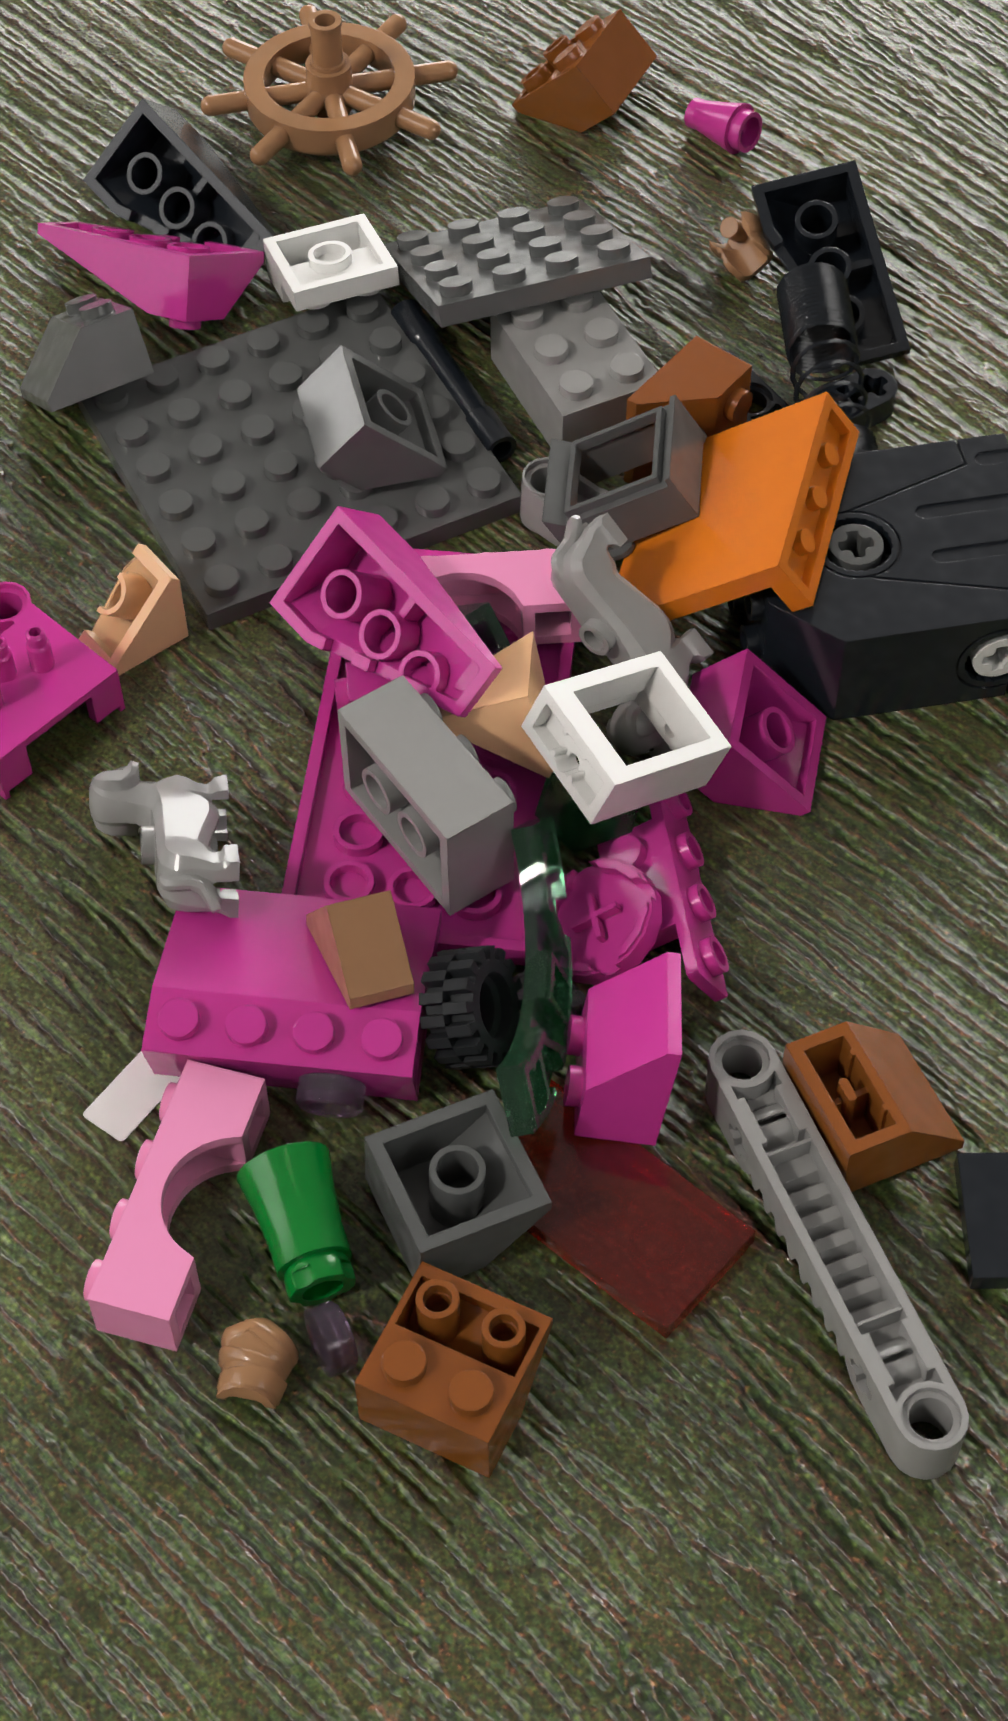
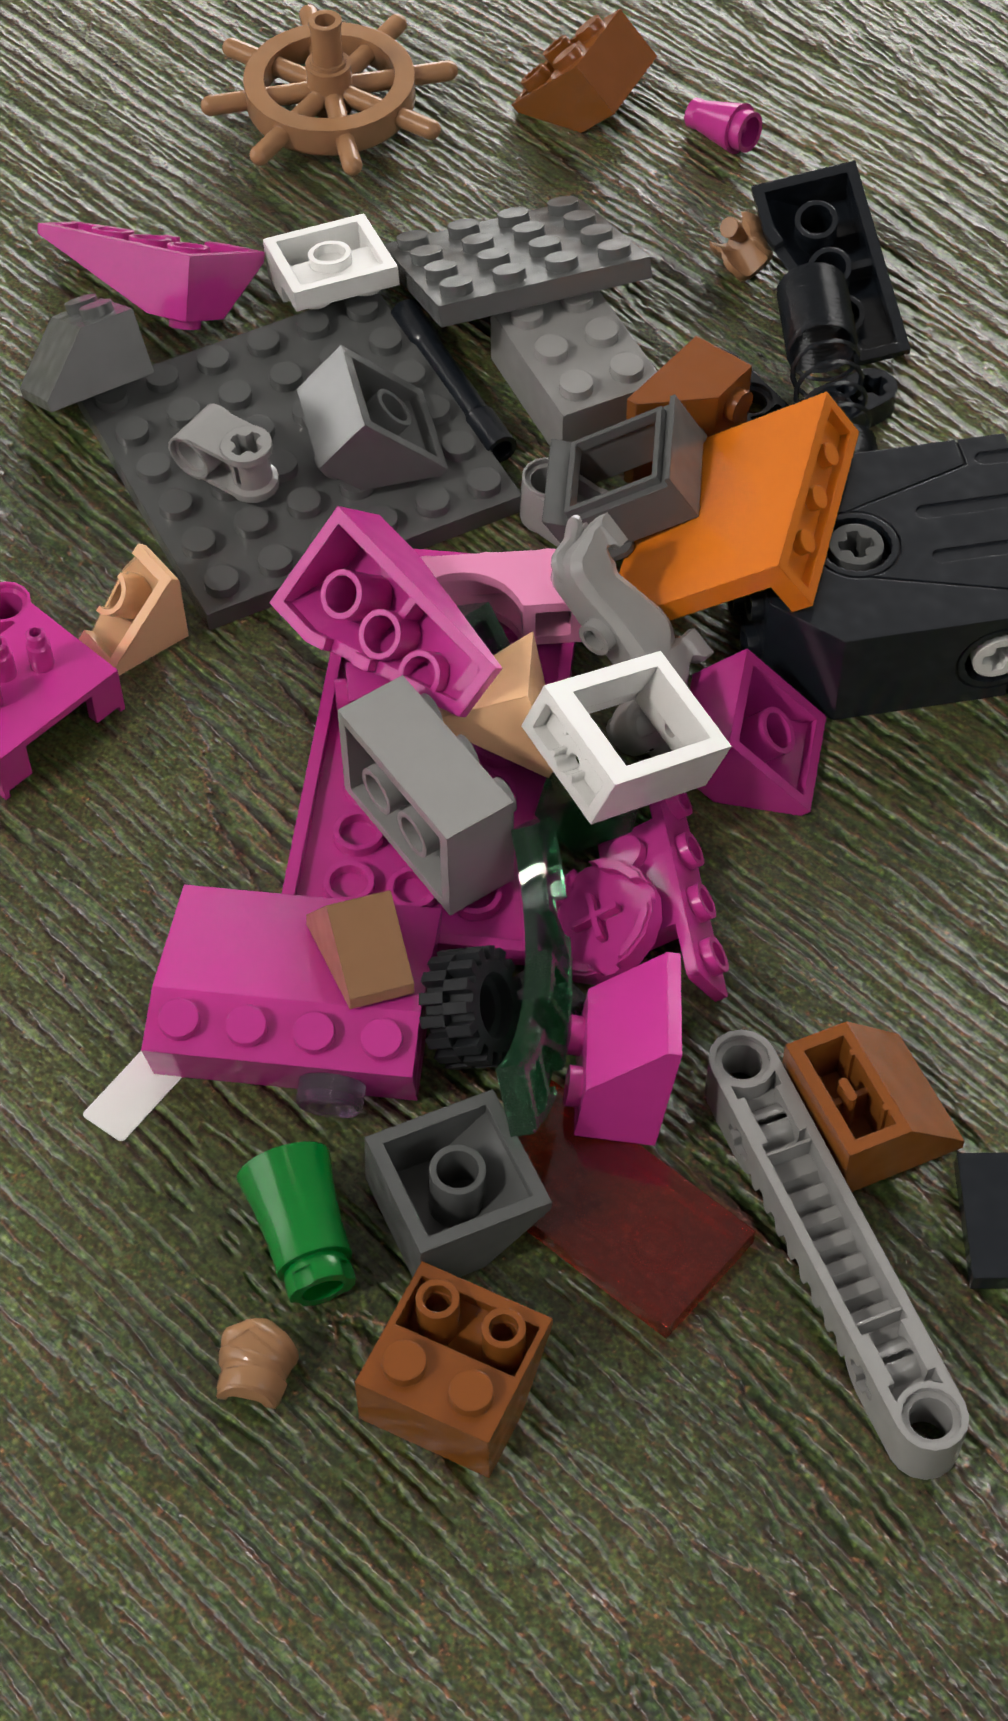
black wedge [83,98,277,257] -> none
bright pink arch [83,1059,270,1352] -> none
light grey animal [89,761,240,918] -> none
tile [304,1300,358,1378] -> none
none -> light grey piece [168,403,280,503]

